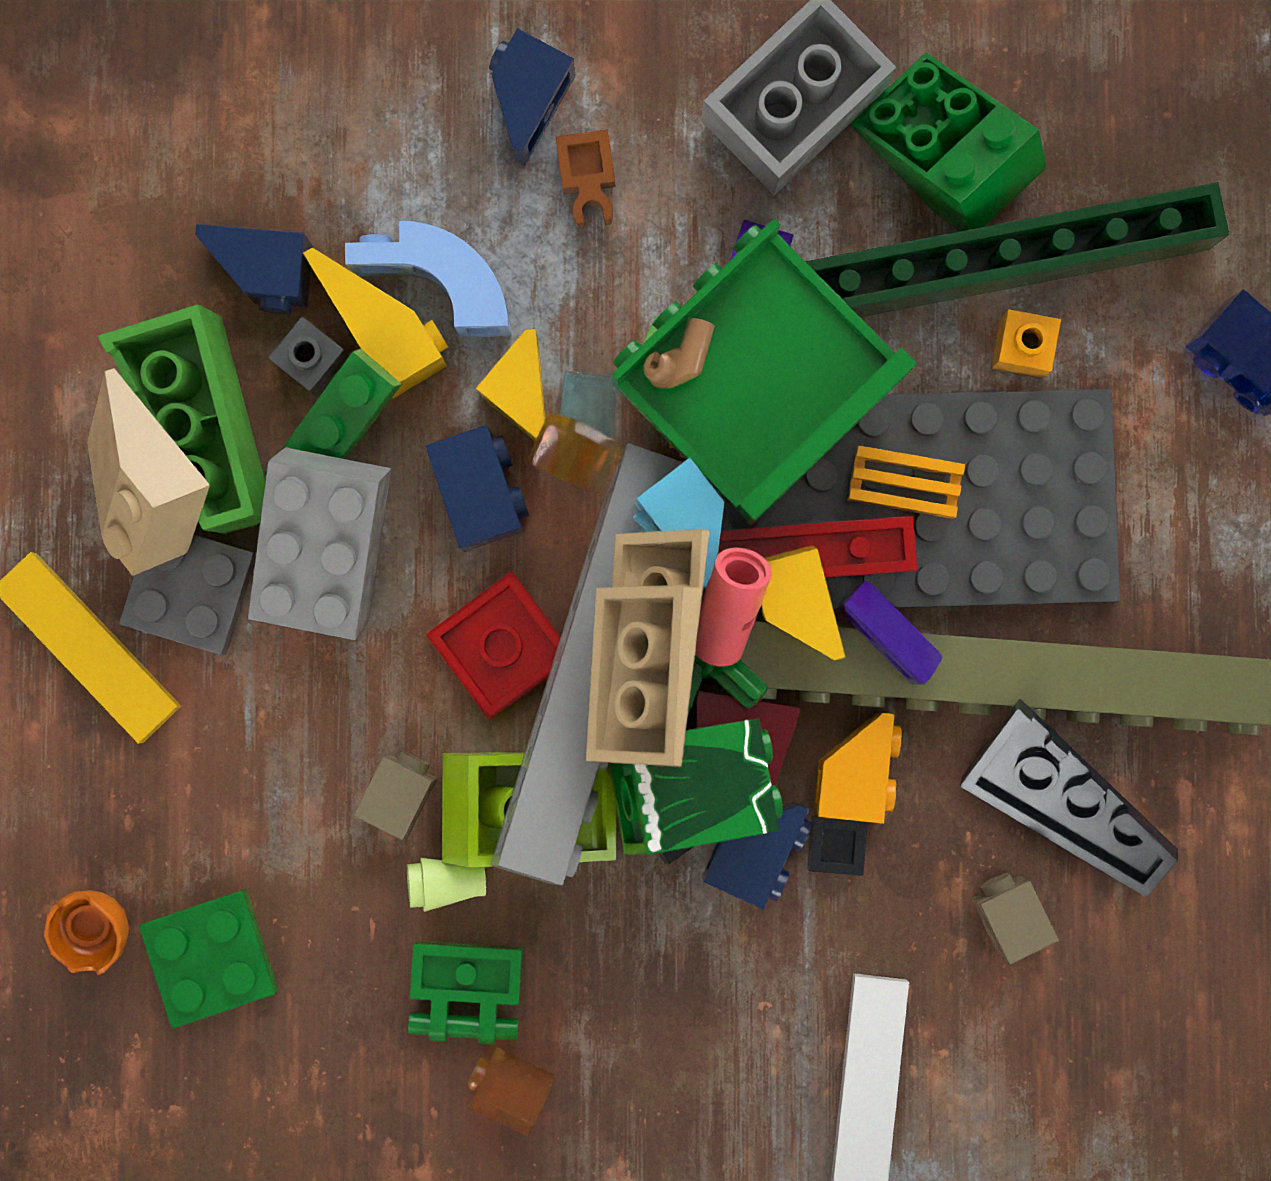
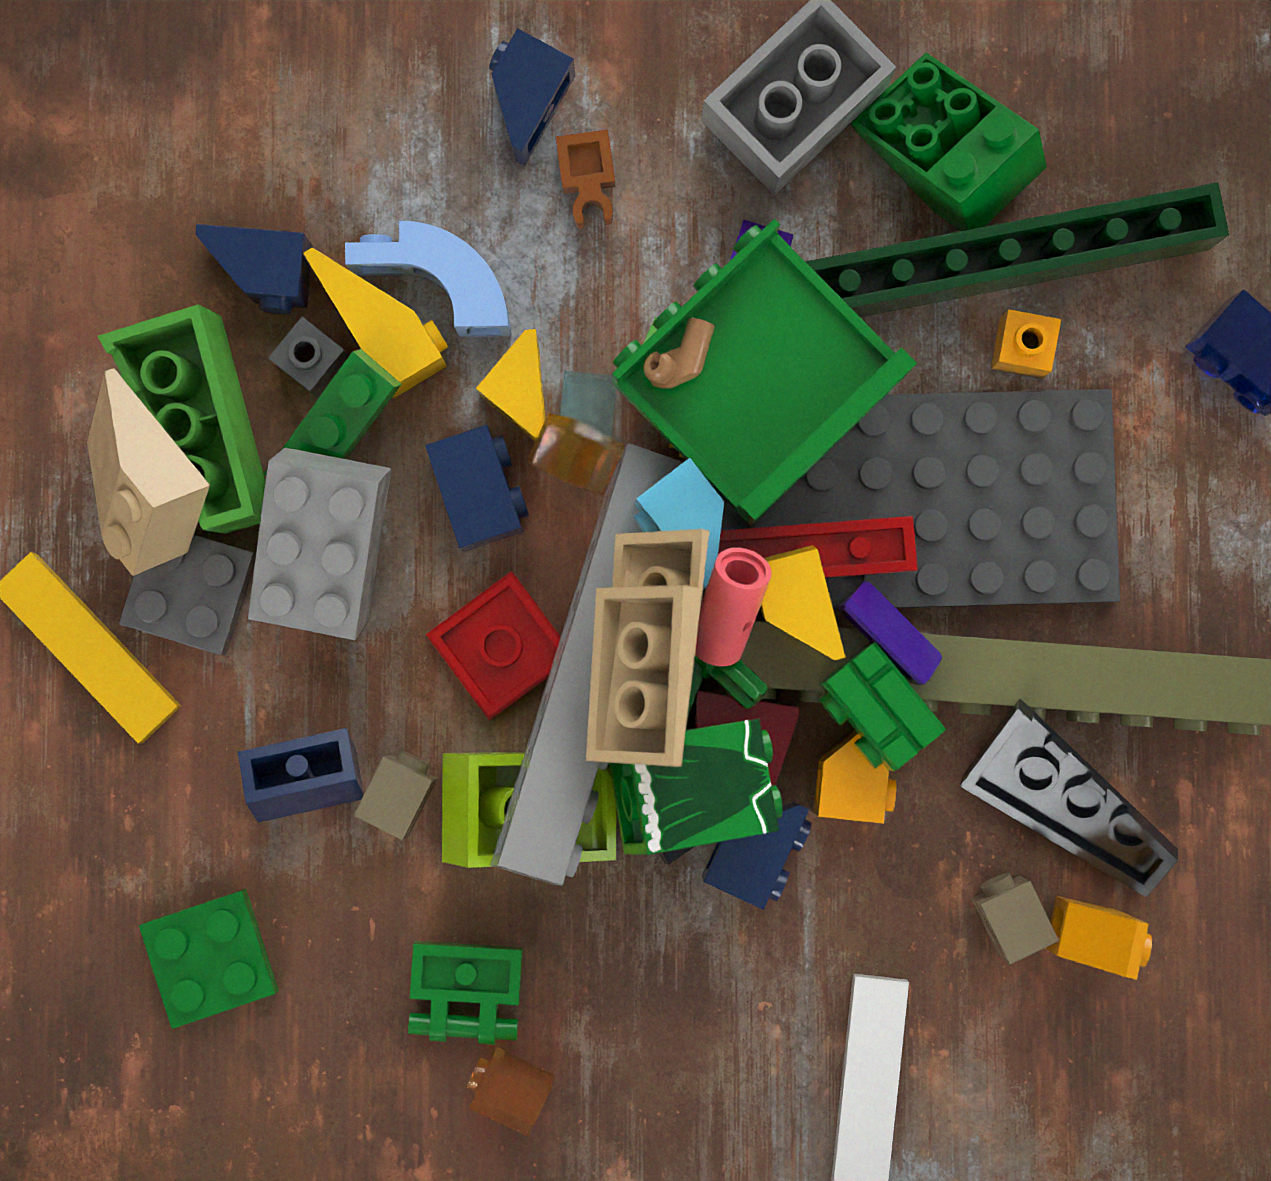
orange hair [43,890,130,975] -> none
yellowish green cone [407,857,486,912] -> none
black plate [807,815,868,876] -> none
light orange tile [847,445,965,519] -> none
none -> dark blue brick [238,728,364,823]
none -> green brick [819,642,946,772]
none -> light orange slope [1045,896,1152,980]

